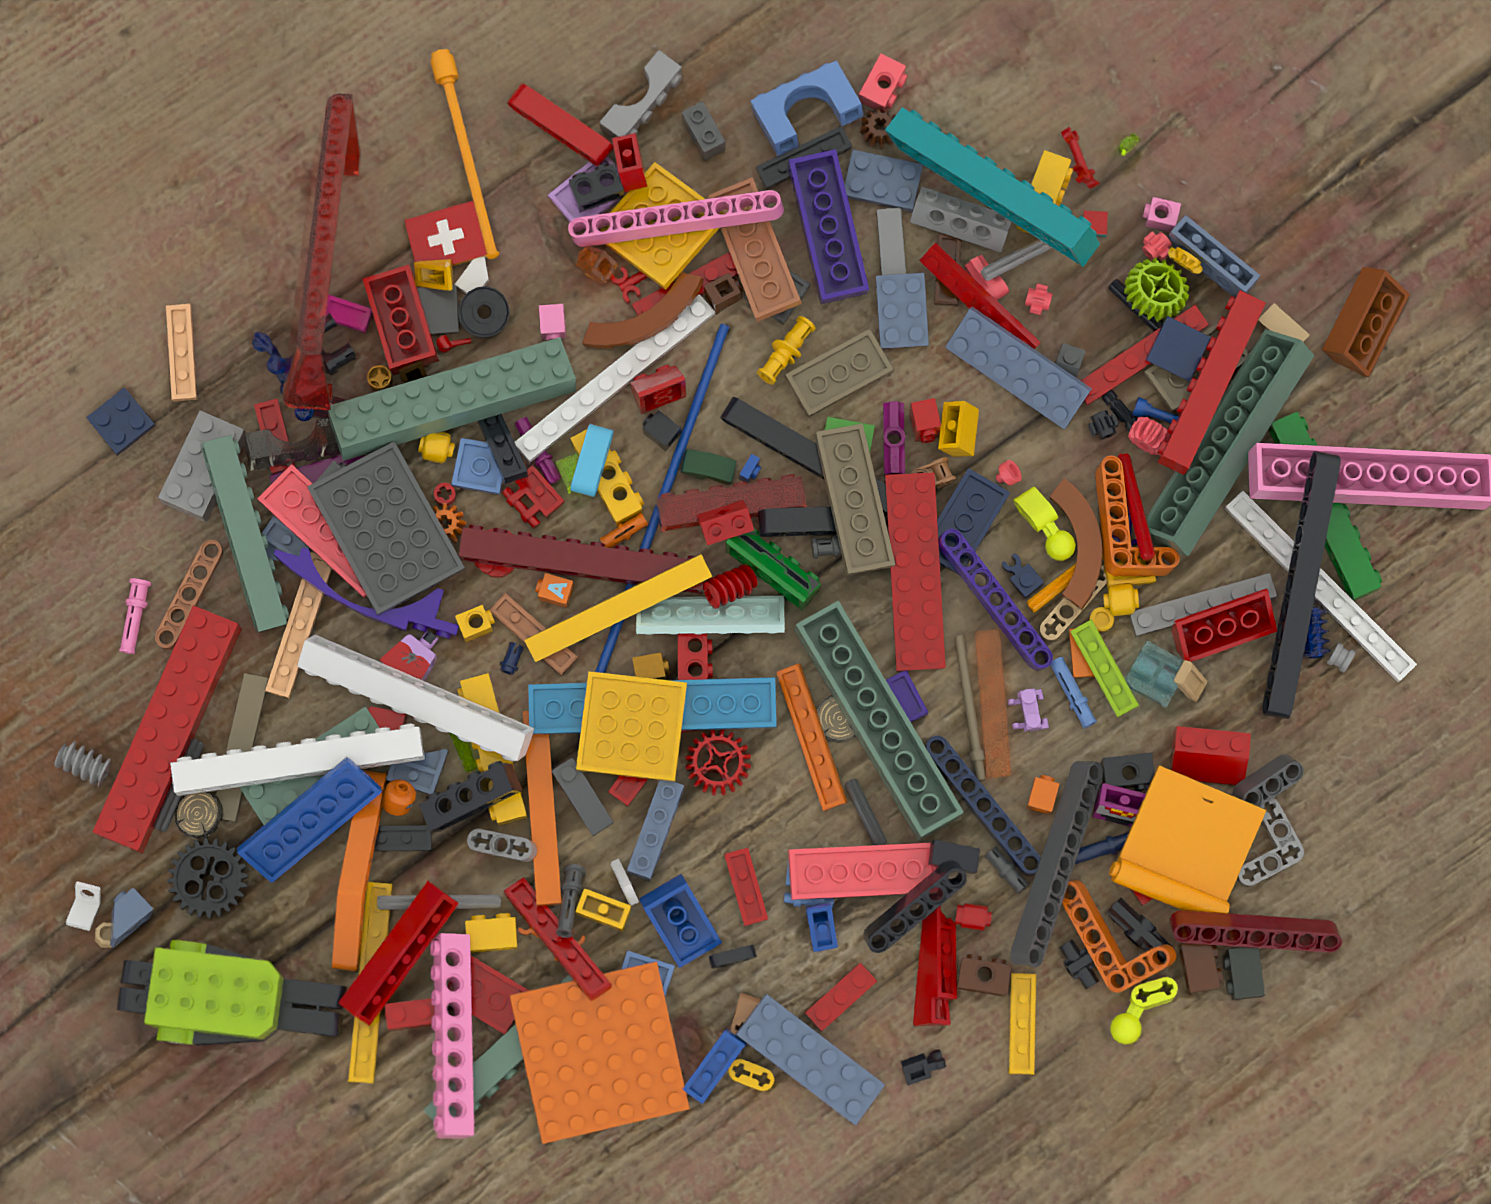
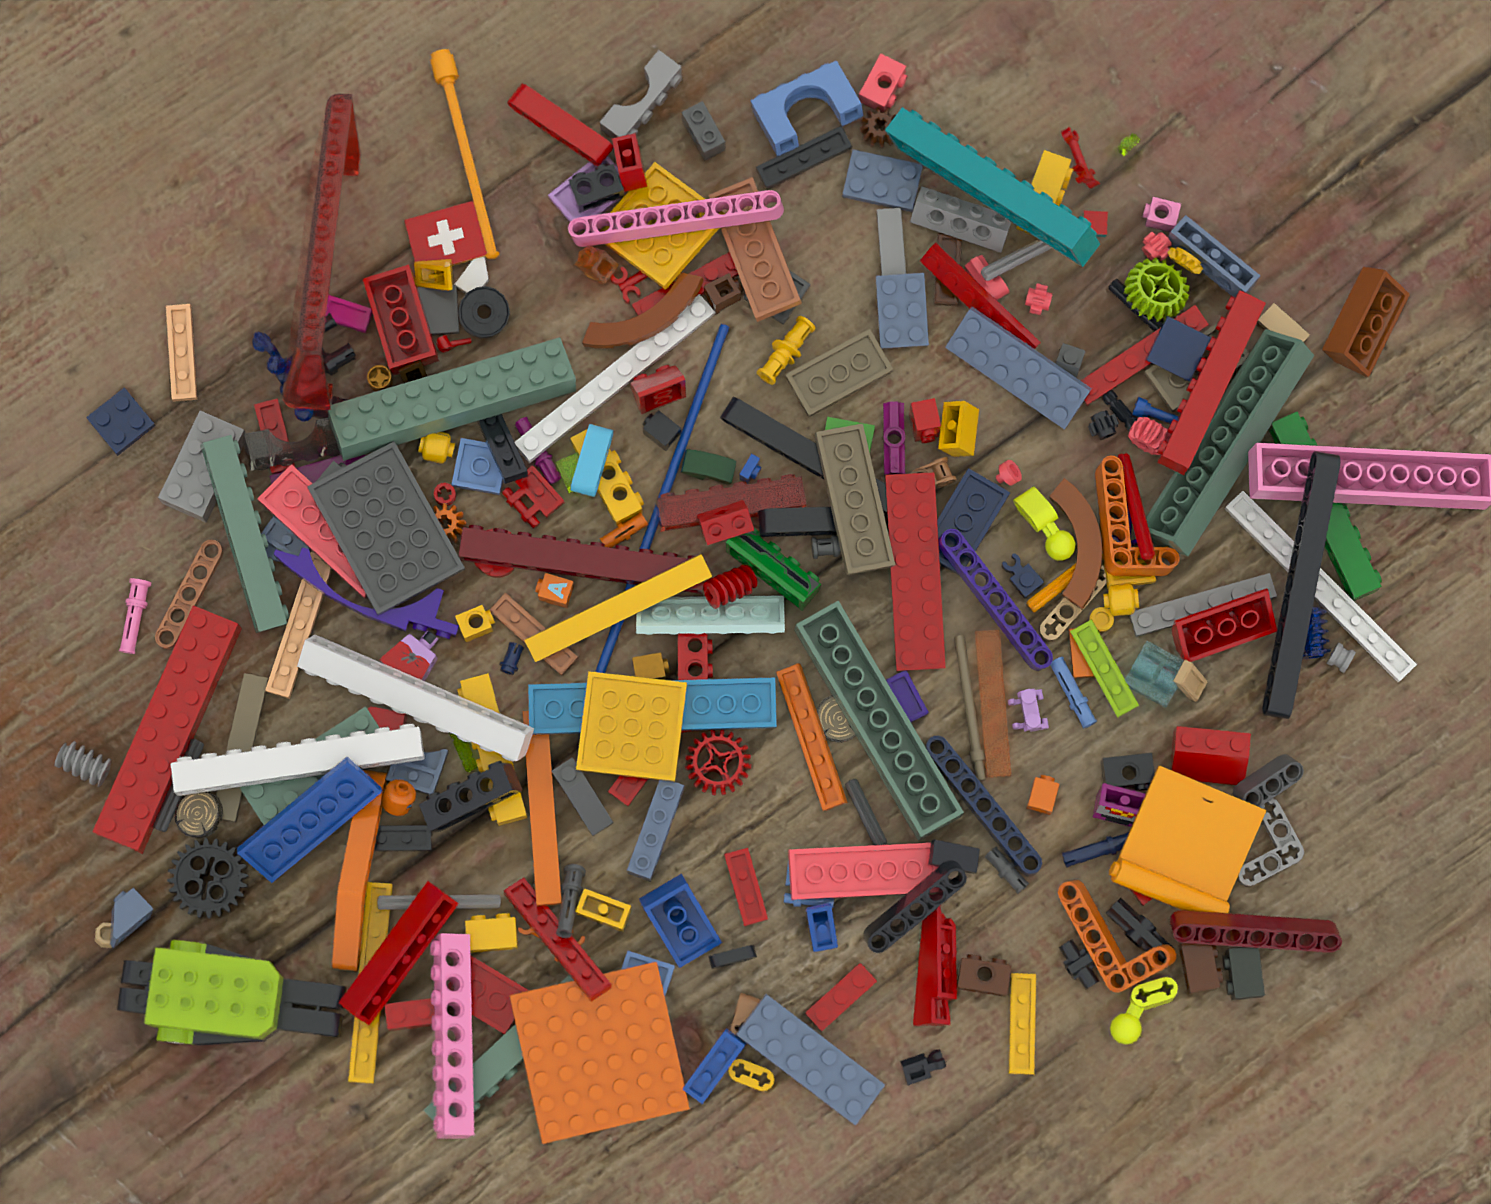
white bracket [66,881,101,931] -> none
light grey beam [467,829,537,862] -> none
bright pink brick [539,304,566,341] -> none
white tile [611,859,639,906] -> none
dark purple brick [787,149,869,305] -> none
red brick [955,903,992,931] -> none
dark grey beam [1010,761,1104,968] -> none

